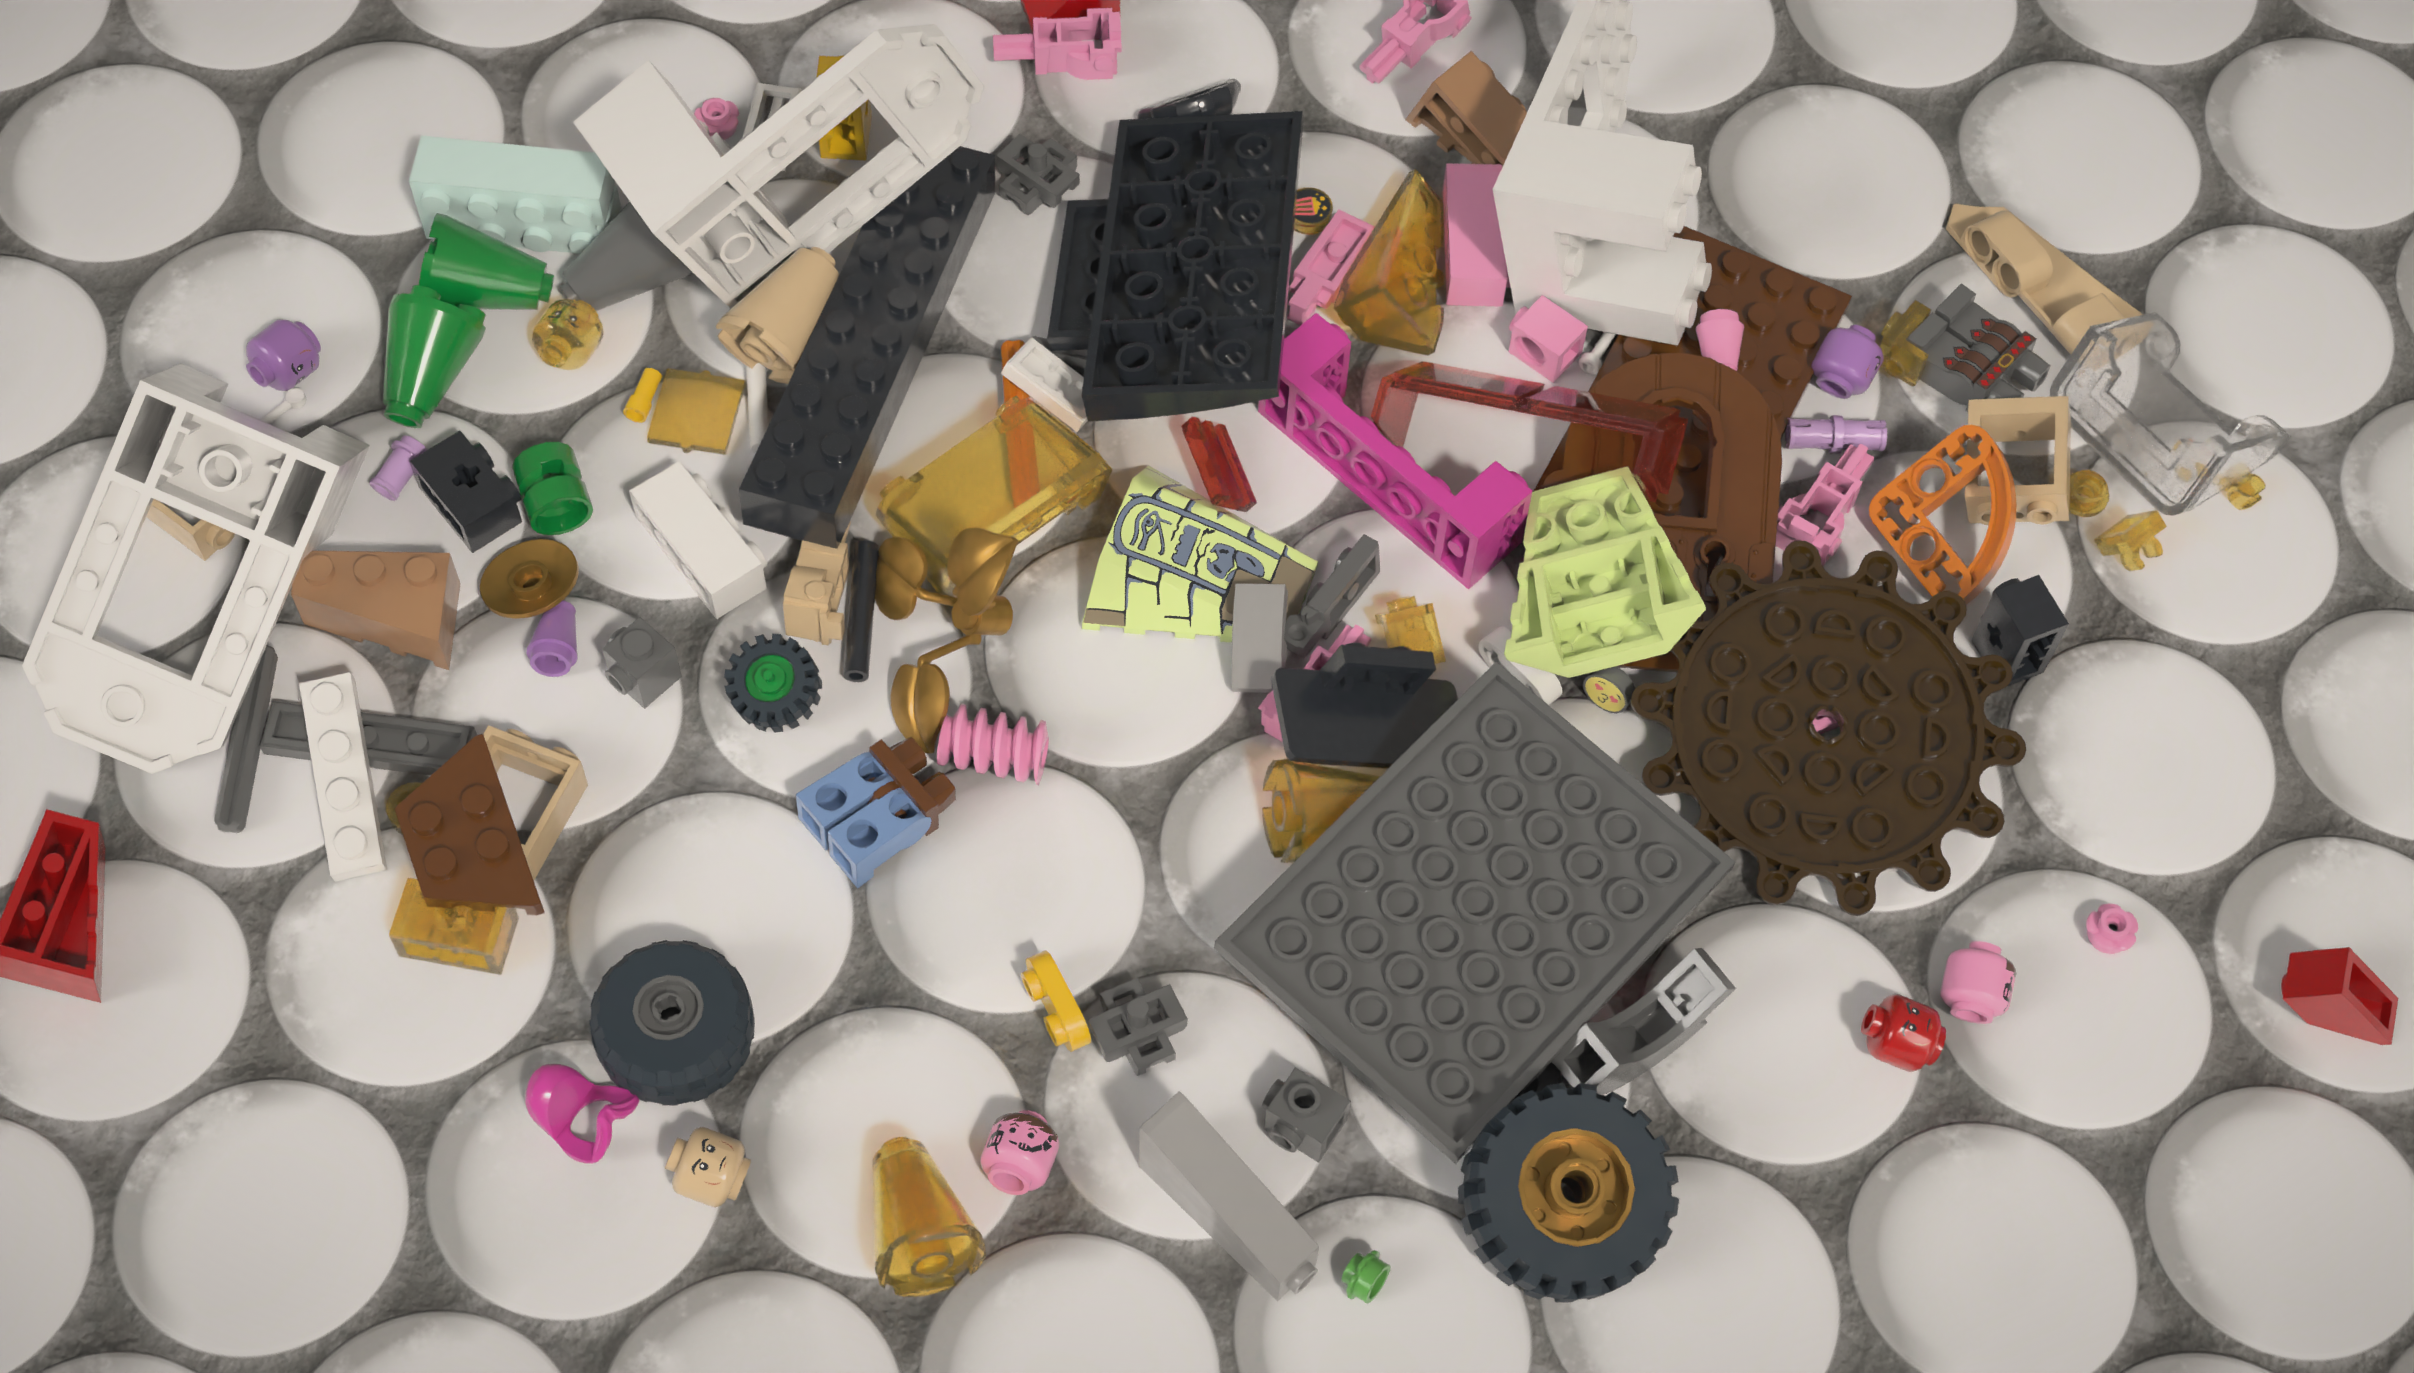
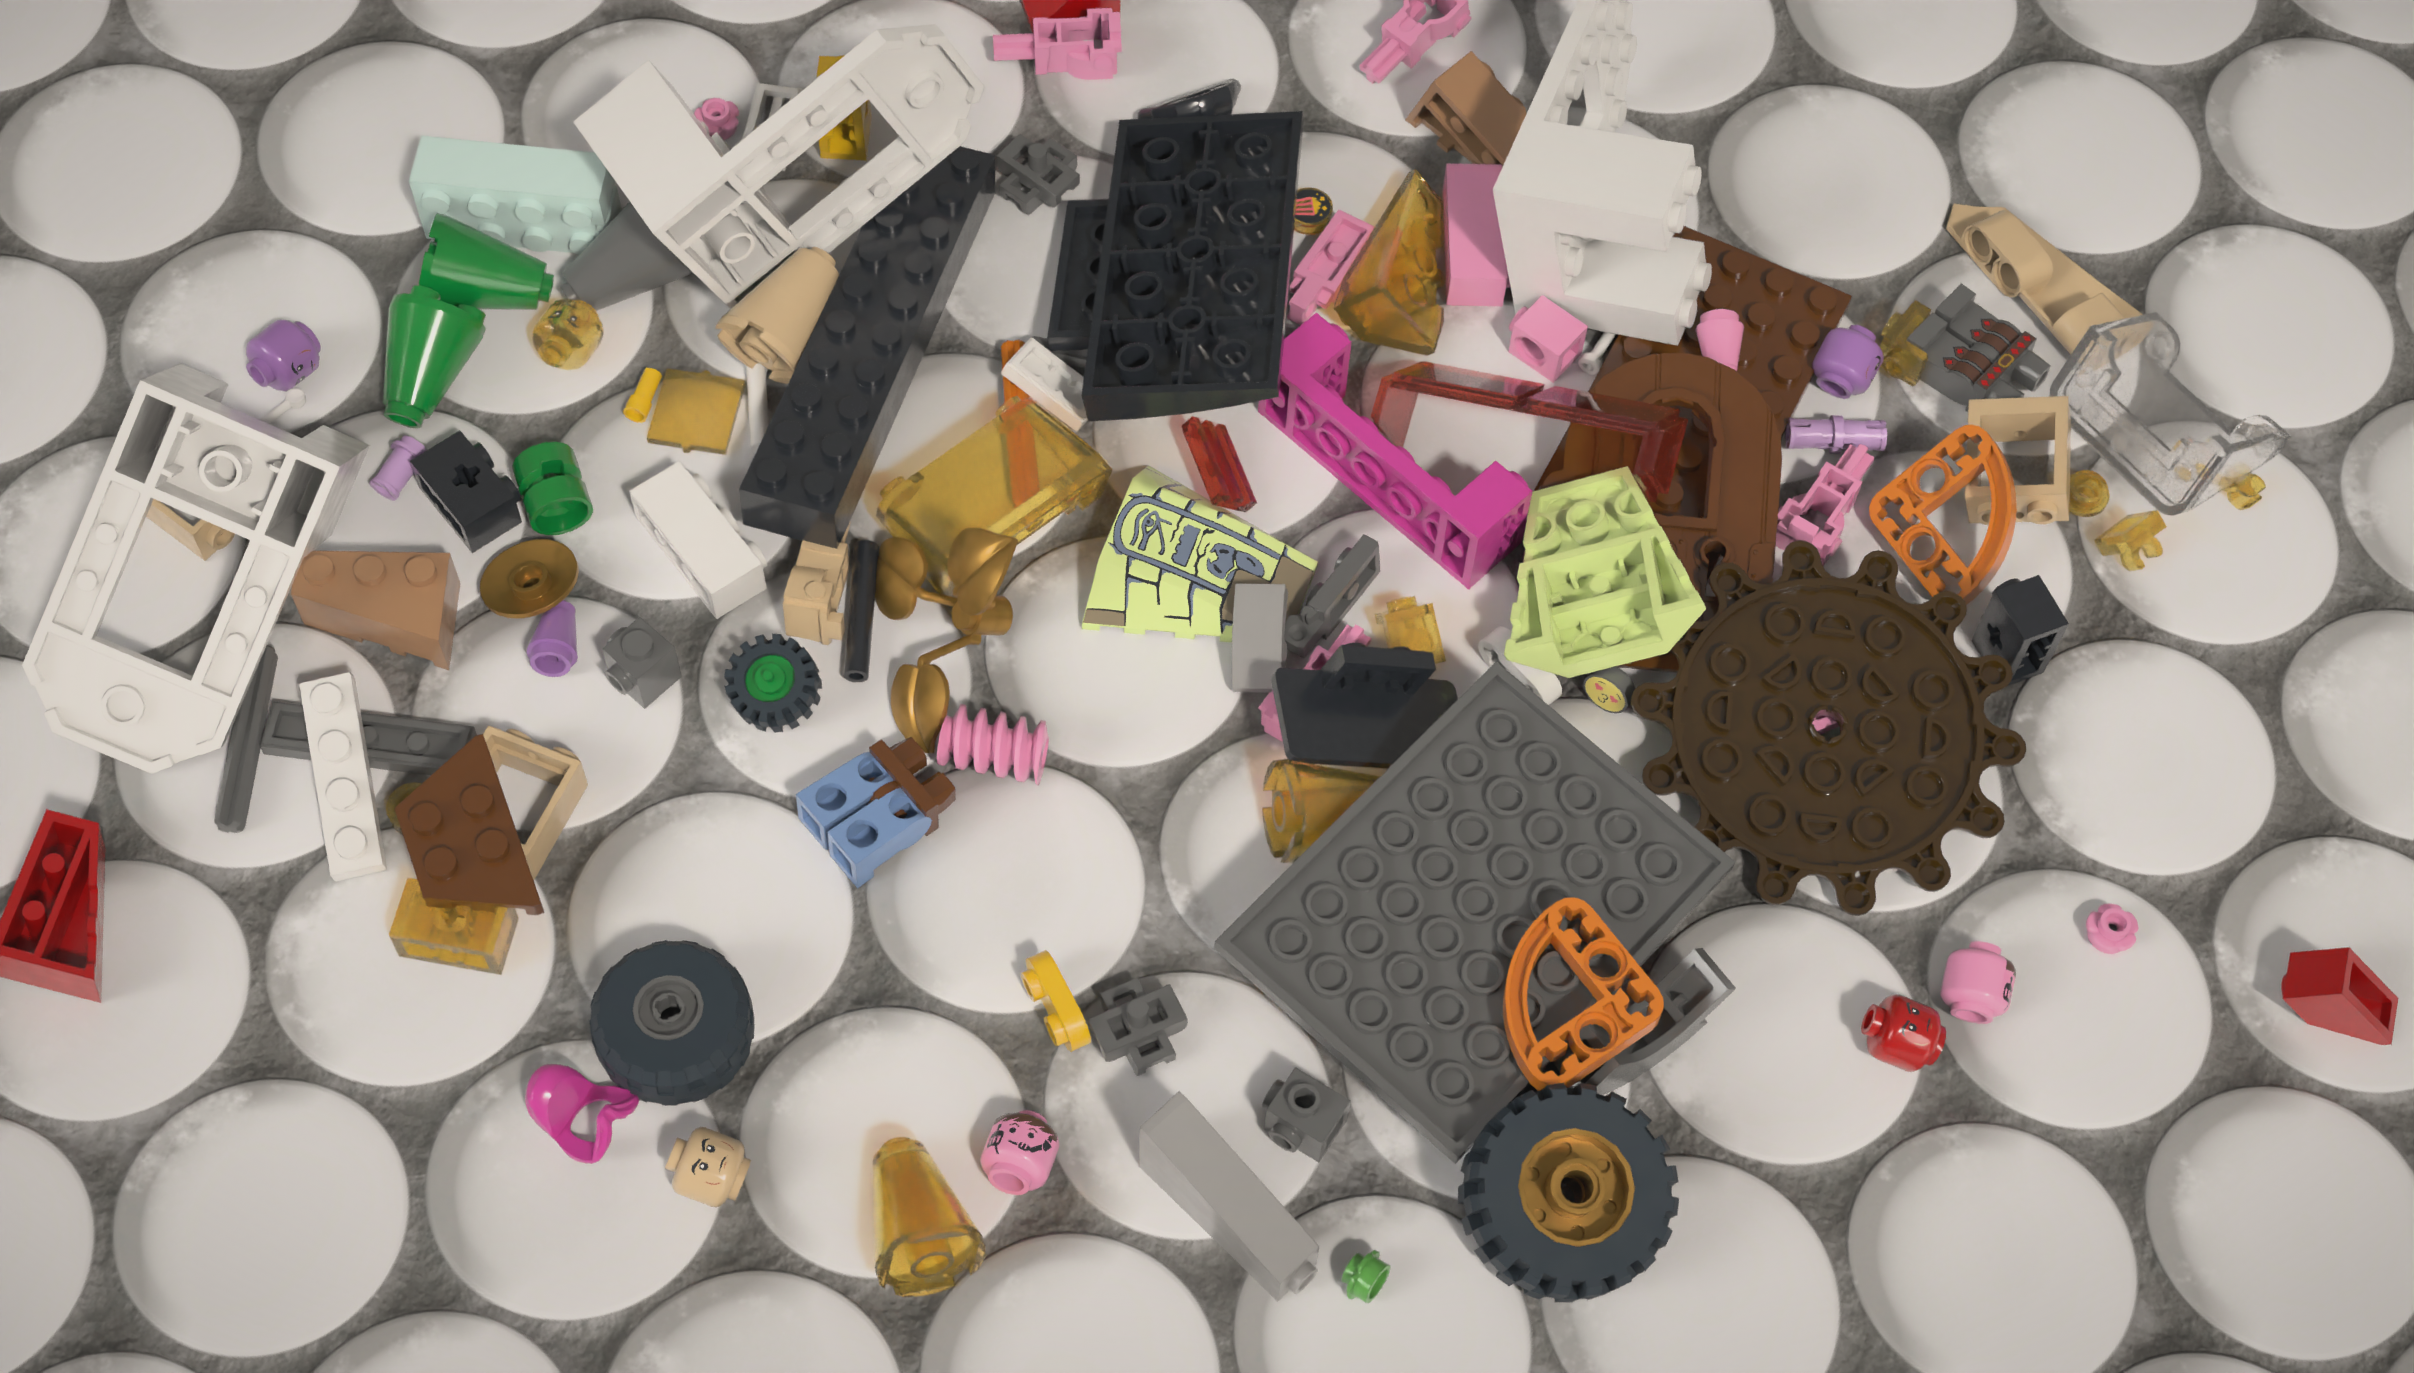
none -> orange beam [1503,897,1664,1091]

